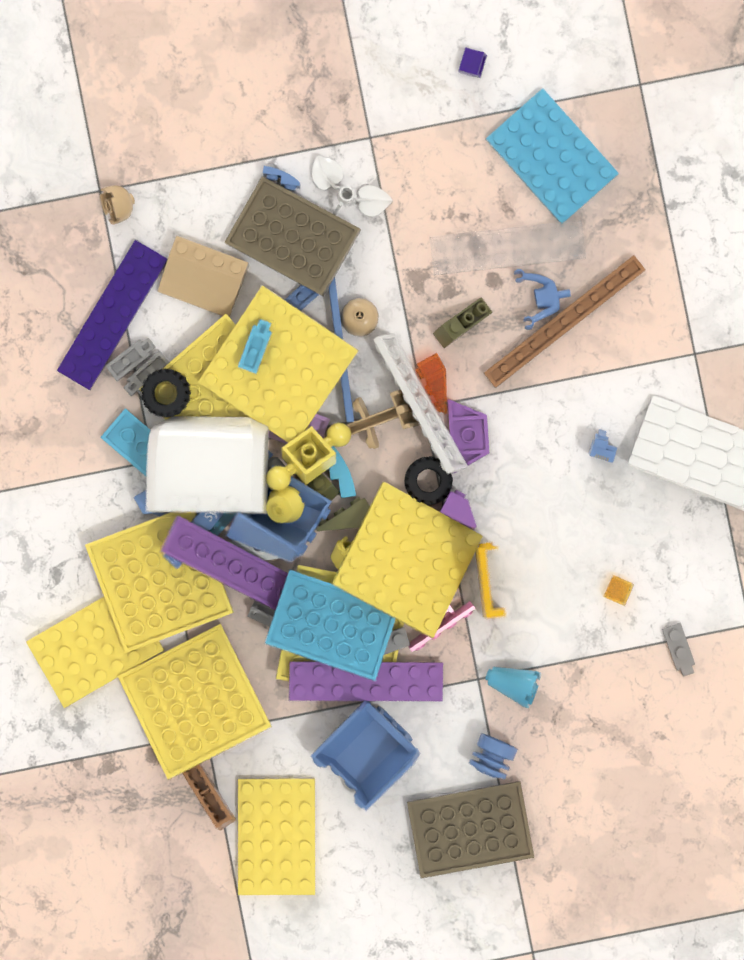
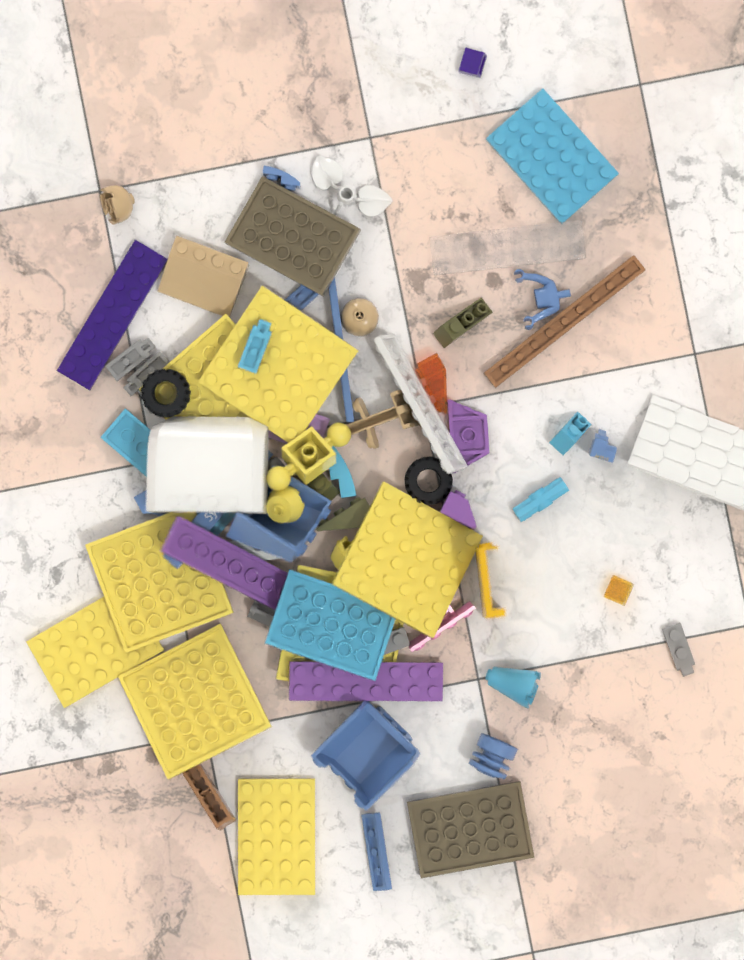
none -> medium blue plate [361,812,392,891]
none -> medium azure piece [512,477,569,522]
none -> medium azure slope [549,411,591,455]

